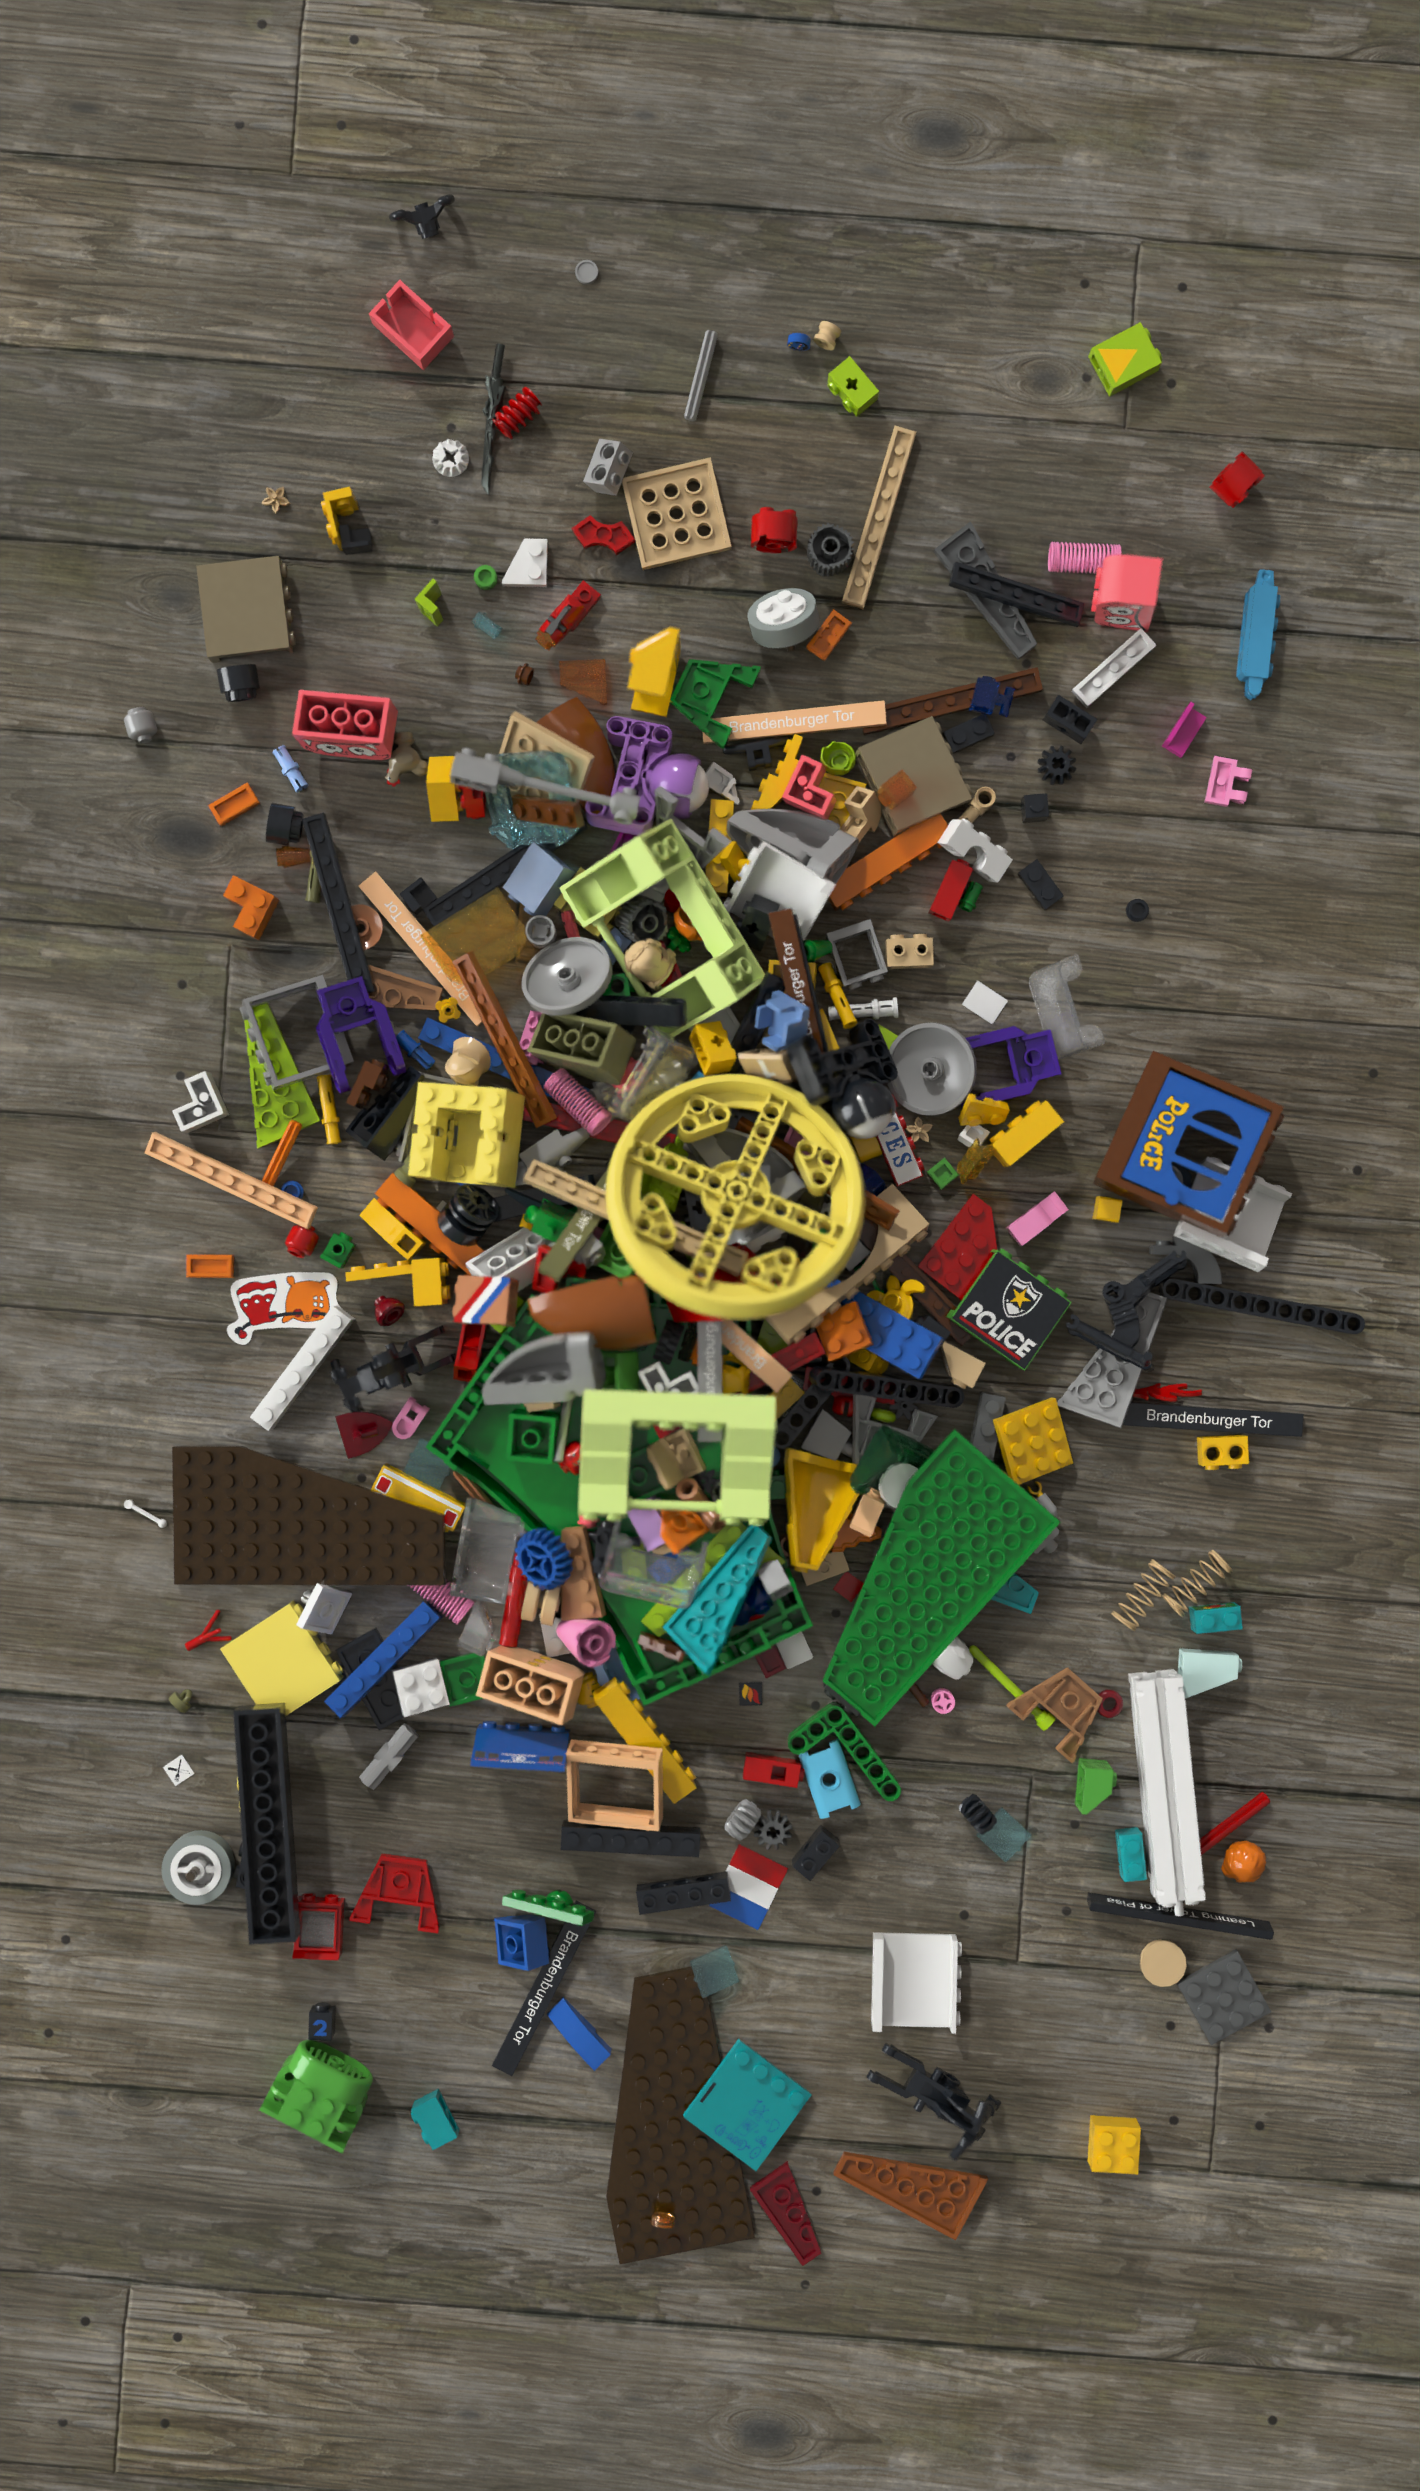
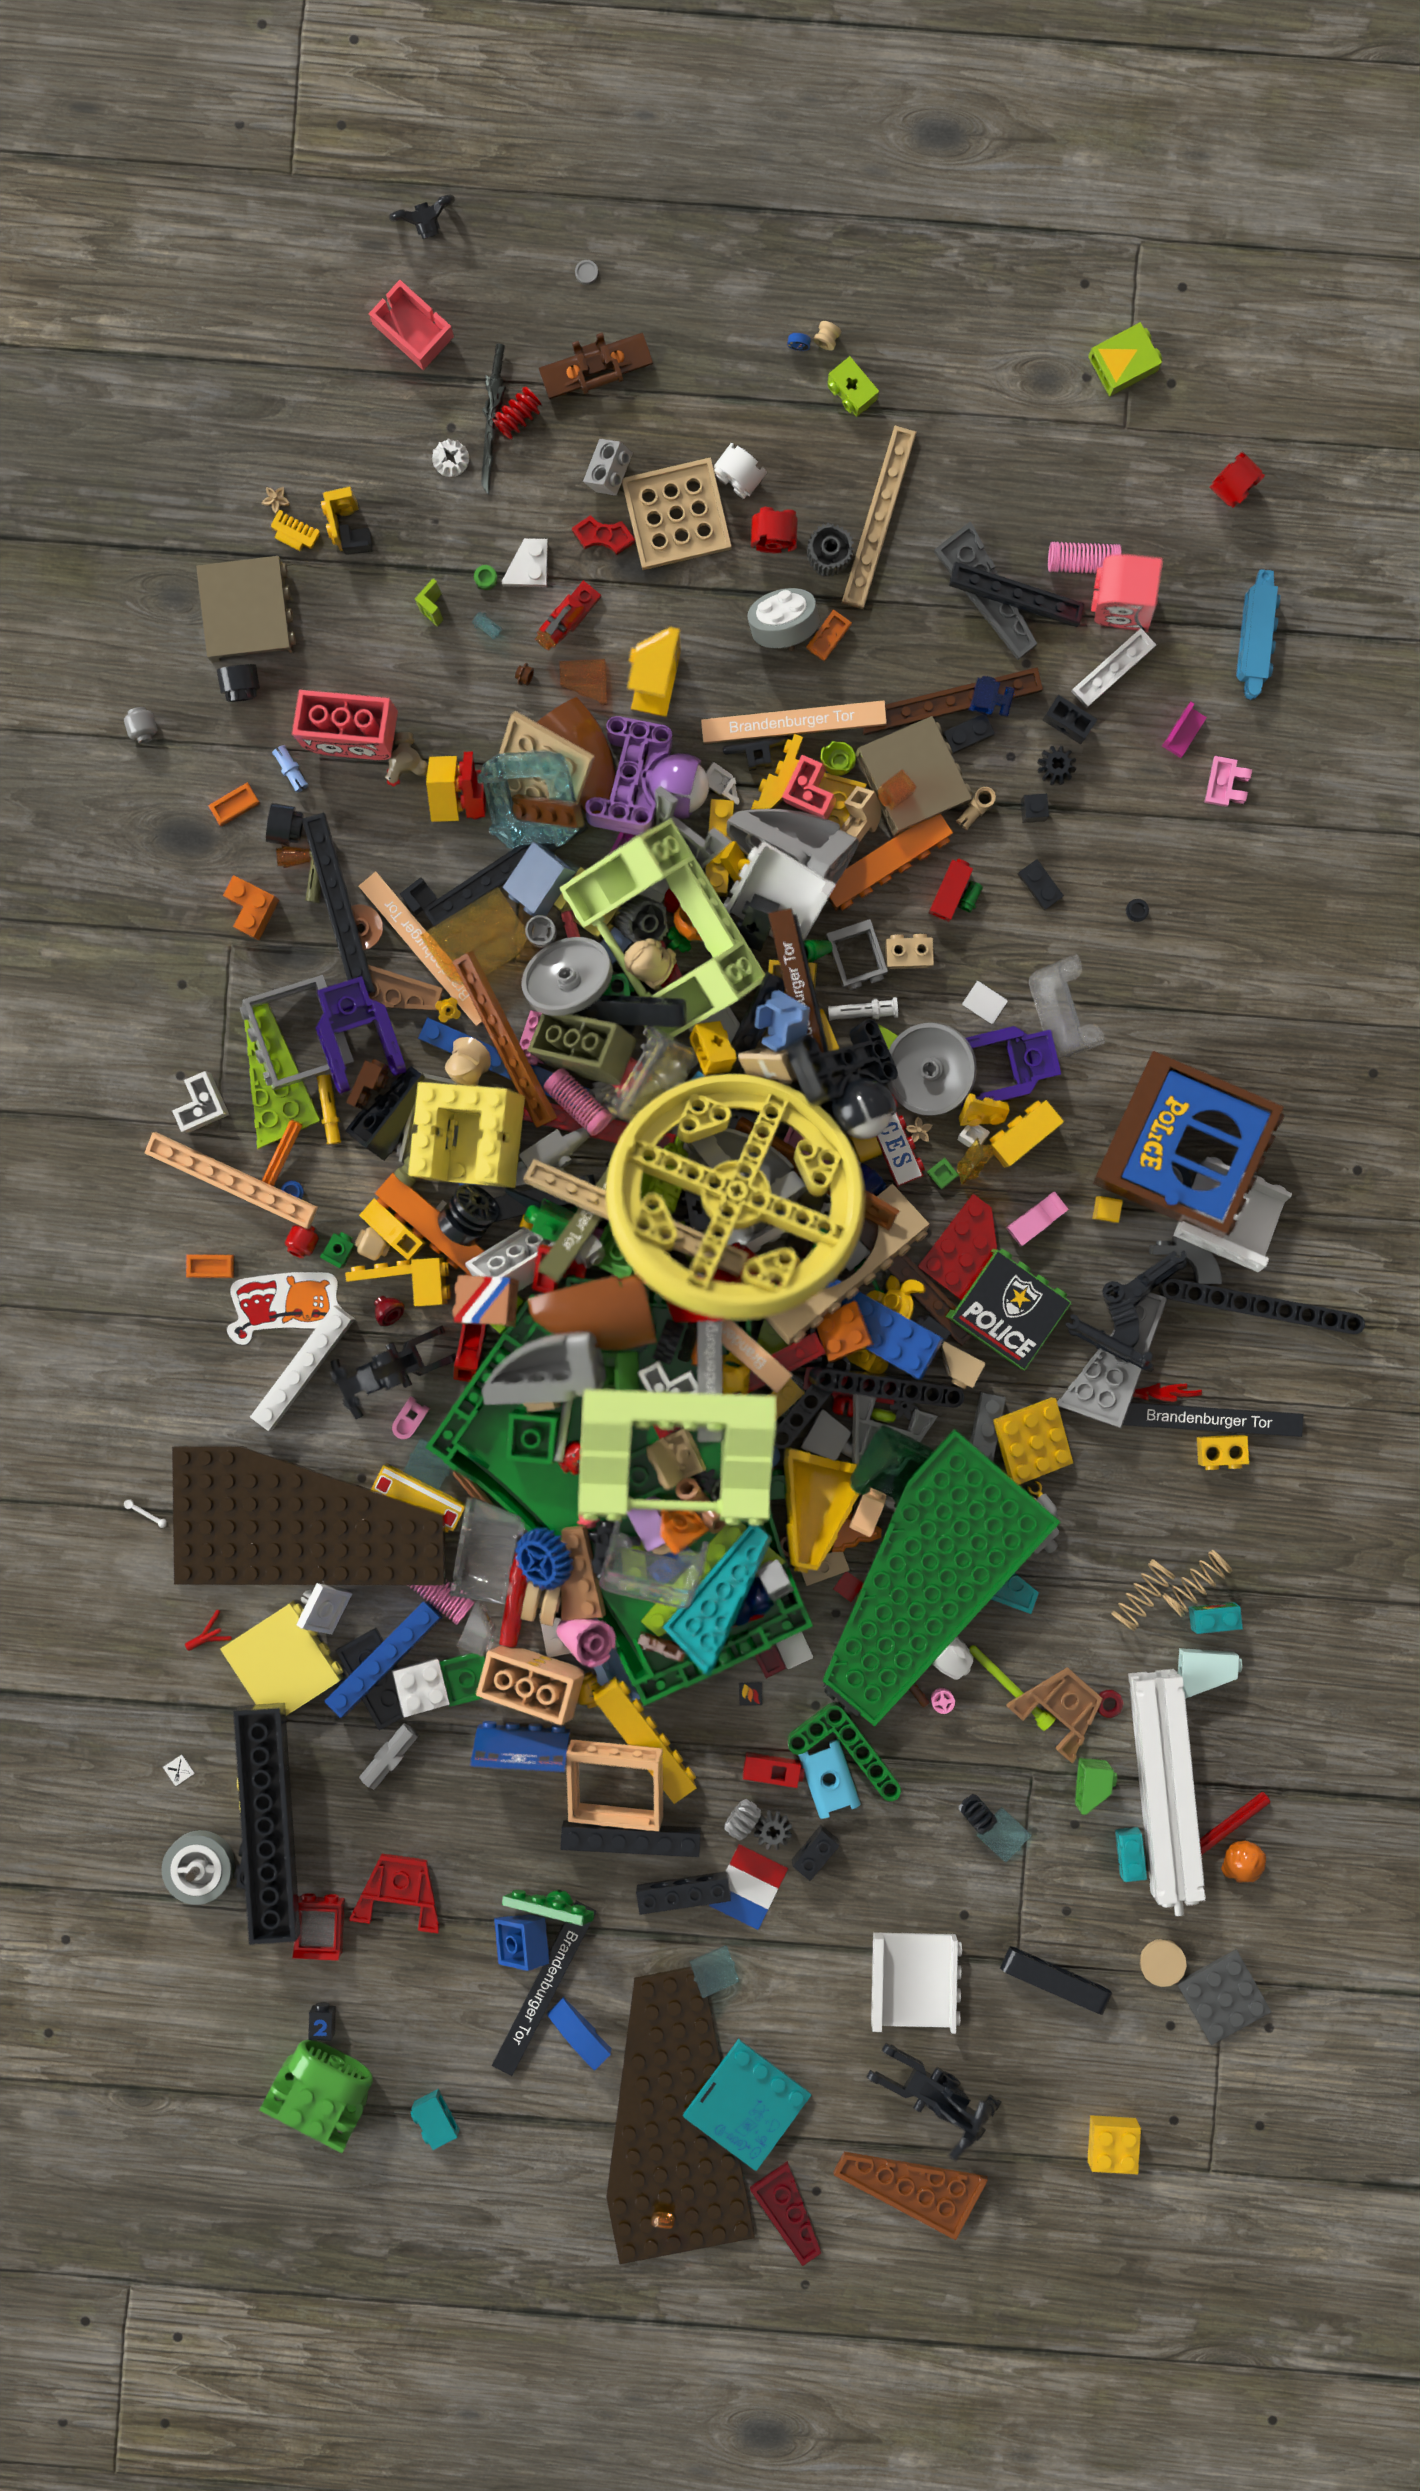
olive tile [169,1689,192,1713] -> none
dark red shield [335,1411,393,1459] -> none
blue axle [396,1030,435,1070] -> none
light grey bar [450,748,640,825] -> none
green wing [670,659,761,749] -> none
light grey axle [684,330,717,422] -> none
yellow pin [818,962,857,1029] -> none
white tile [879,1462,918,1508] -> none
white arch [937,819,1013,883] -> none
black tile [1087,1892,1274,1940] -> none
none -> yellow piece [271,510,320,551]
none -> tan head [354,1227,390,1261]
none -> reddish brown piece [539,332,653,399]
none -> white brick [714,443,767,499]
none -> black beam [1000,1946,1112,2015]

